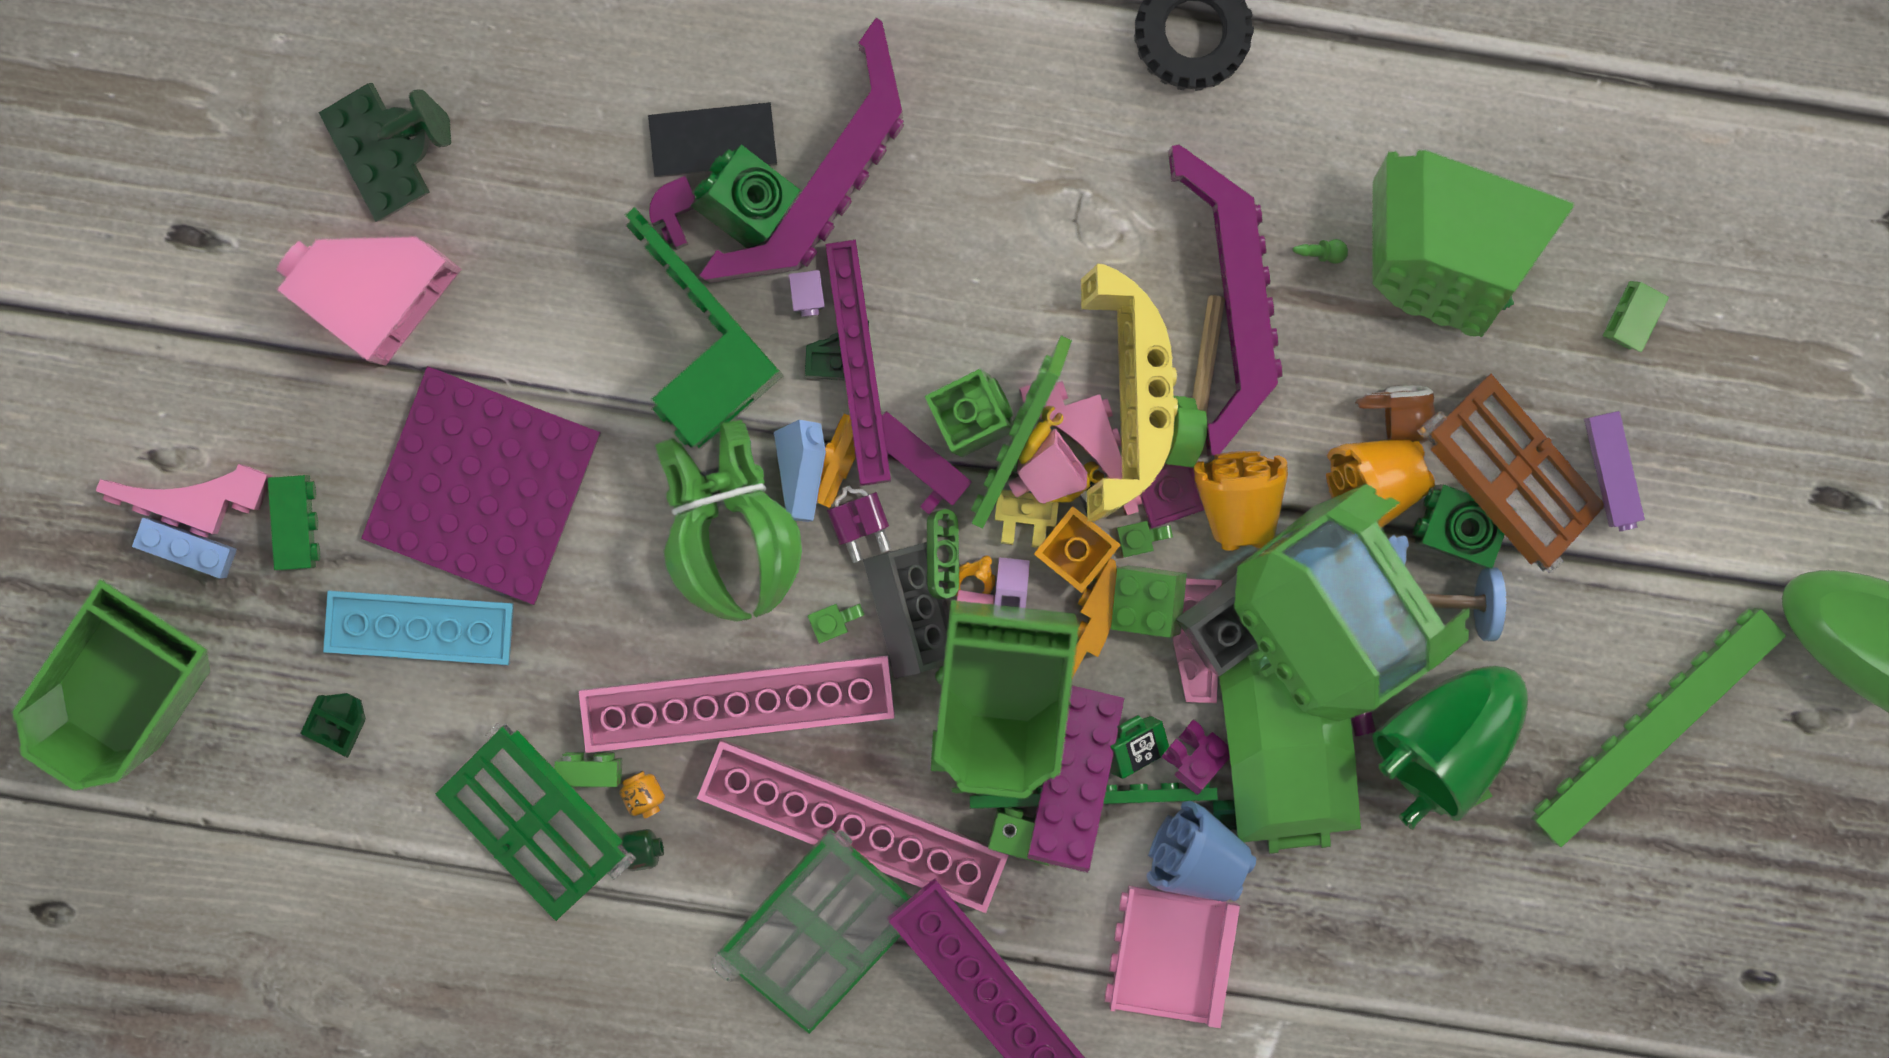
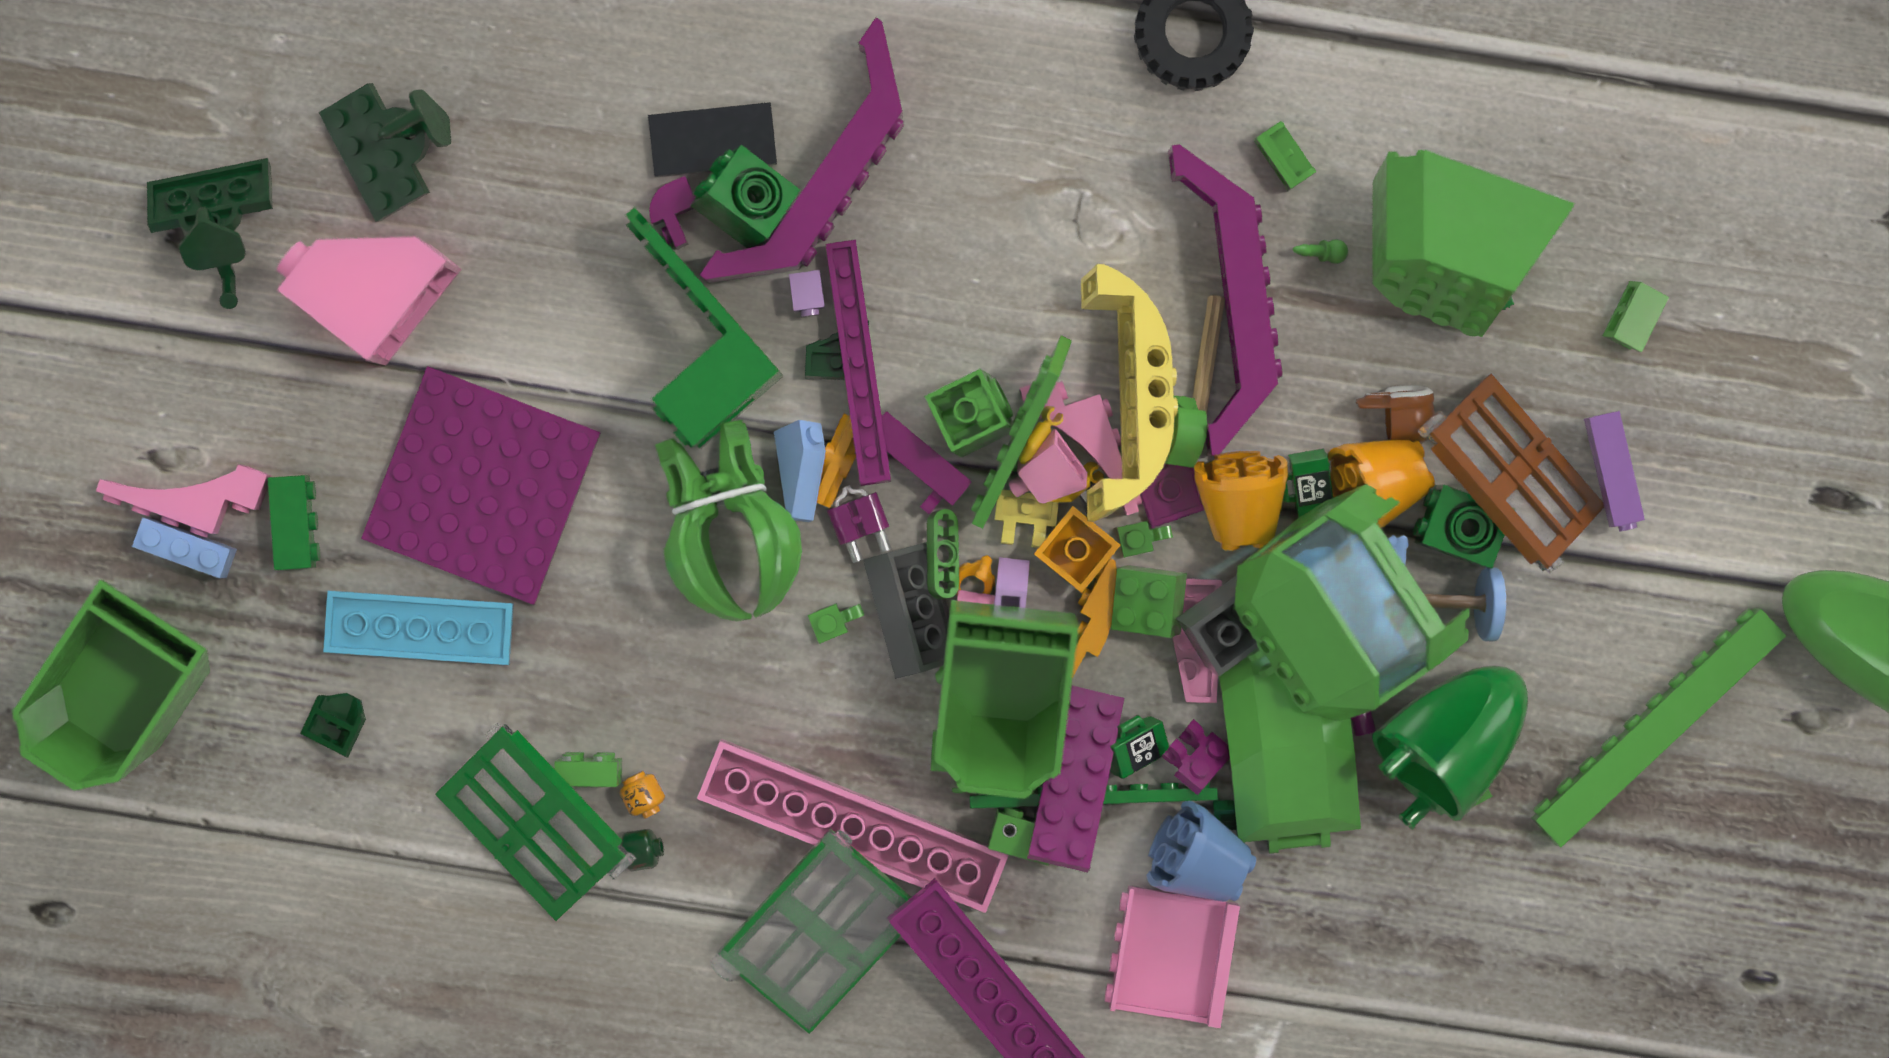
bright pink brick [579,655,895,753] -> none
none -> dark green plate [147,158,273,309]
none -> bright green hinge [1254,121,1316,191]
none -> piece [1283,448,1333,518]

